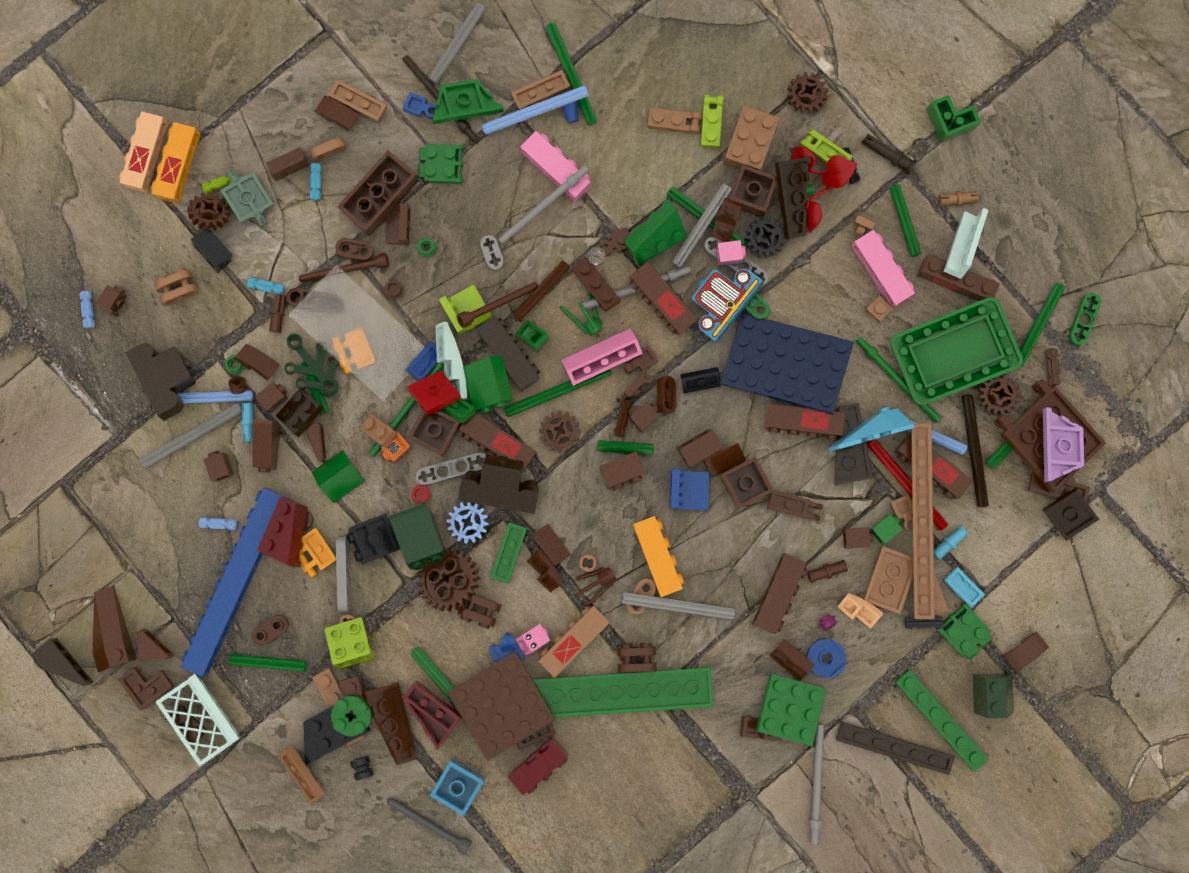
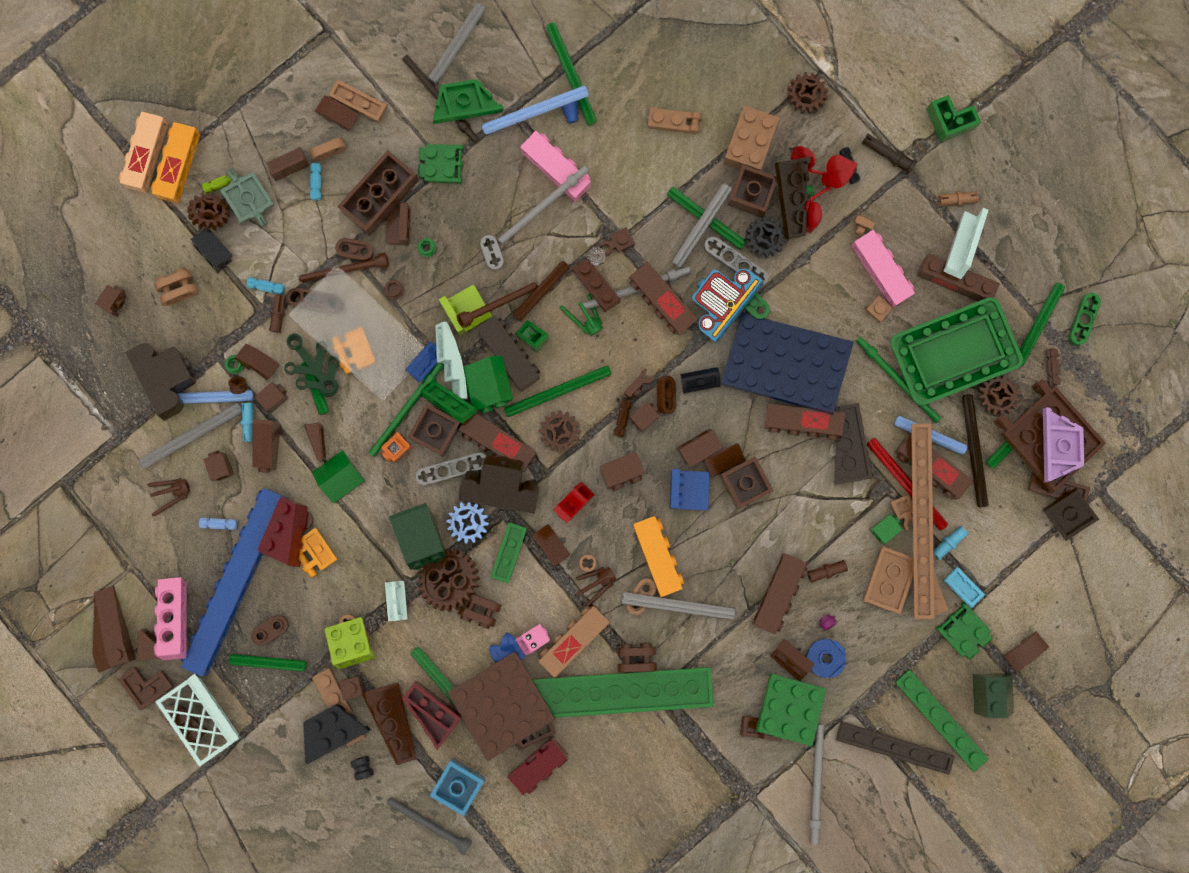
dark brown slope [31,638,93,686] -> none
light blue axle [80,291,95,328] -> none
dark brown plate [276,390,324,437] -> none
medium nougat plate [278,746,325,804] -> none
green plate [331,695,372,736] -> none
light grey beam [336,536,350,612] -> none
black plate [346,513,400,565] -> none
medium nougat plate [359,413,397,448] -> none
blue plate [402,92,436,120] -> none
red plate [407,371,461,415] -> none
red plate [411,485,431,504] -> none
medium nougat plate [511,70,570,110] -> none
reddish brown slope [527,549,562,593] -> none
bright pink brick [561,328,643,386] -> none
green axle [597,440,654,455] -> none
reddish brown plate [623,345,658,375] -> none
green wedge [624,198,687,266] -> none
lime plate [701,94,723,148] -> none
reddish brown slope [711,198,743,242] -> none
bright pink brick [716,240,746,266] -> none
reddish brown hinge [767,490,823,521] -> none
lime plate [799,129,852,164] -> none
medium azure wedge [828,407,914,452] -> none
light nougat slope [838,593,884,629] -> none
reddish brown brick [842,527,873,549] -> none
green axle [890,184,921,257] -> none
black axle [904,616,944,629] -> none
none -> reddish brown plant [147,478,190,516]
none -> bright pink brick [154,577,187,661]
none -> light aqua hinge [385,581,408,621]
none -> red brick [553,481,595,523]

